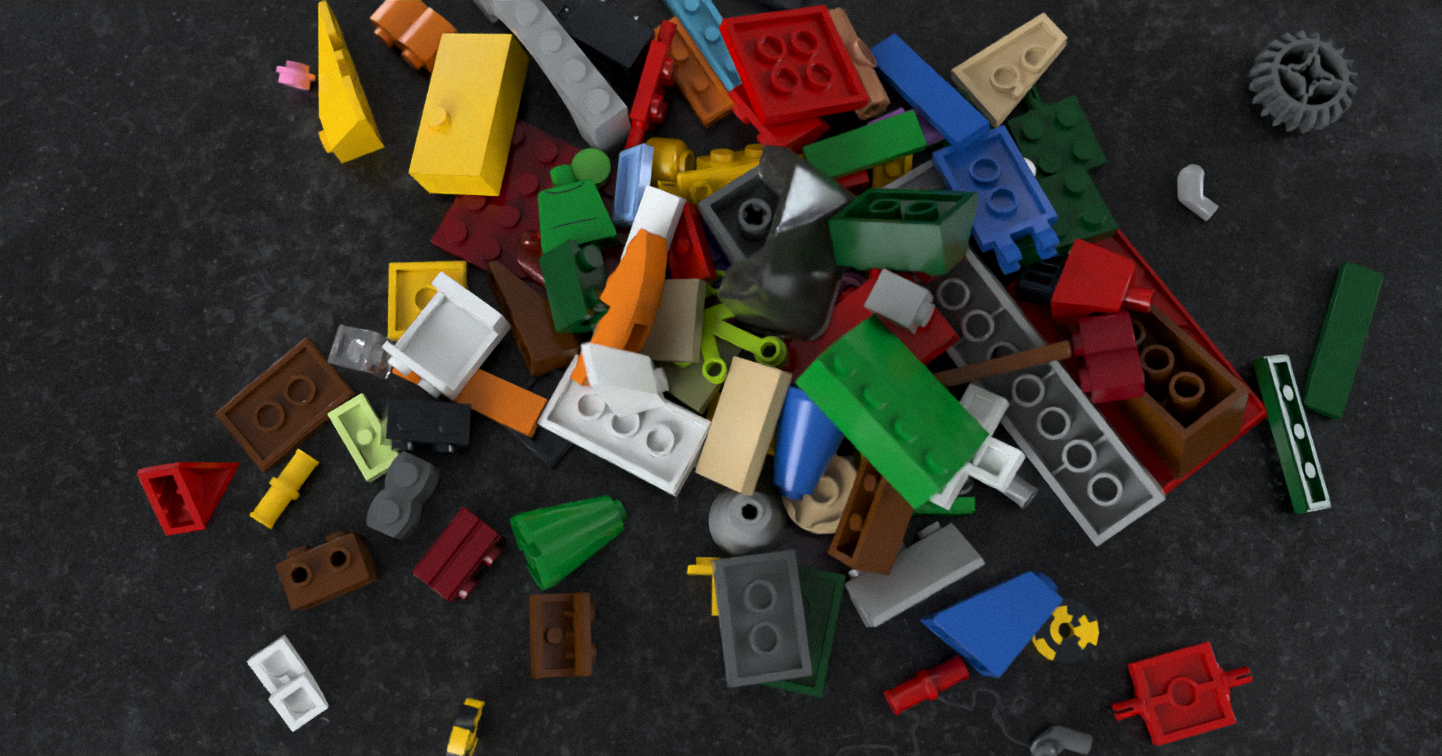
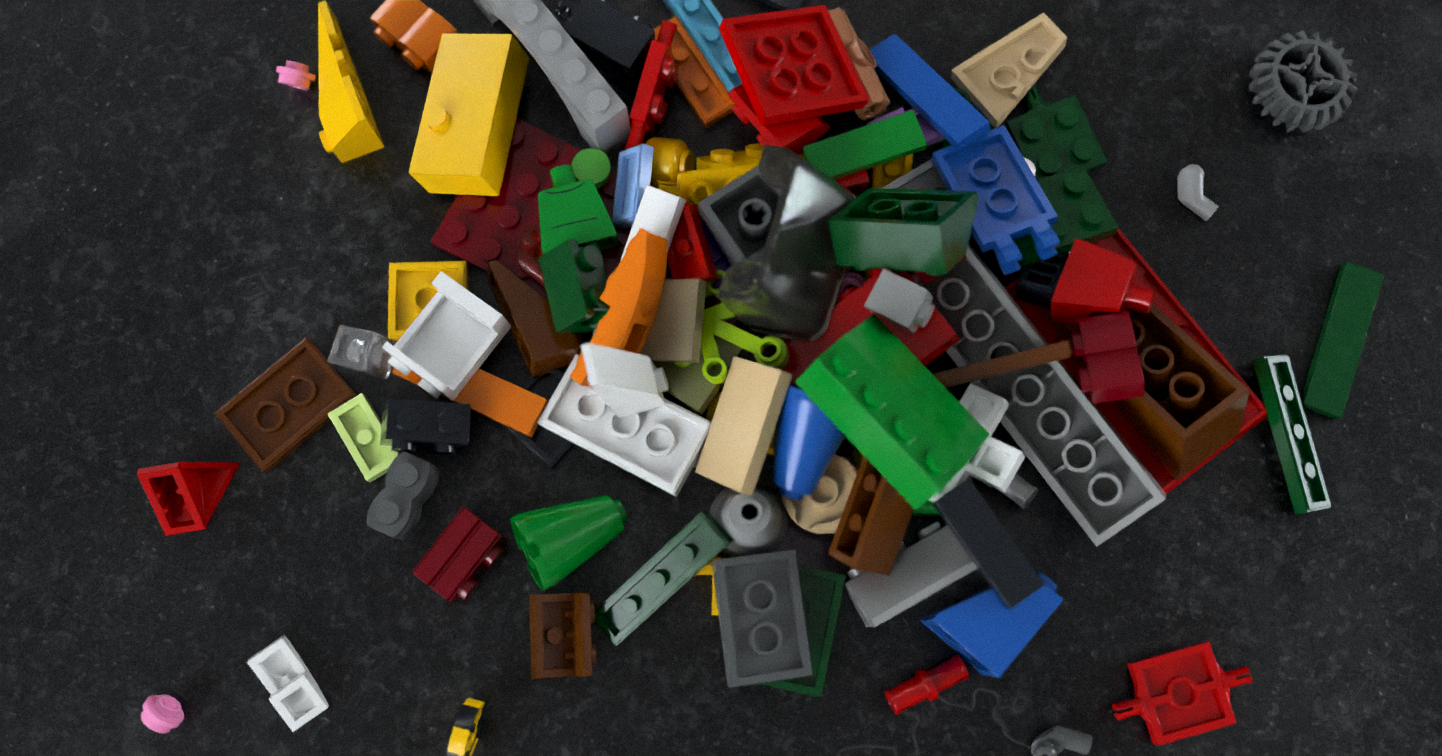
yellow pin [249,449,319,529] -> none
reddish brown brick [275,529,380,611] -> none
piece [1032,598,1099,664] -> none
none -> bright pink plate [141,694,184,733]
none -> tile [594,509,733,647]
none -> black tile [932,479,1045,610]

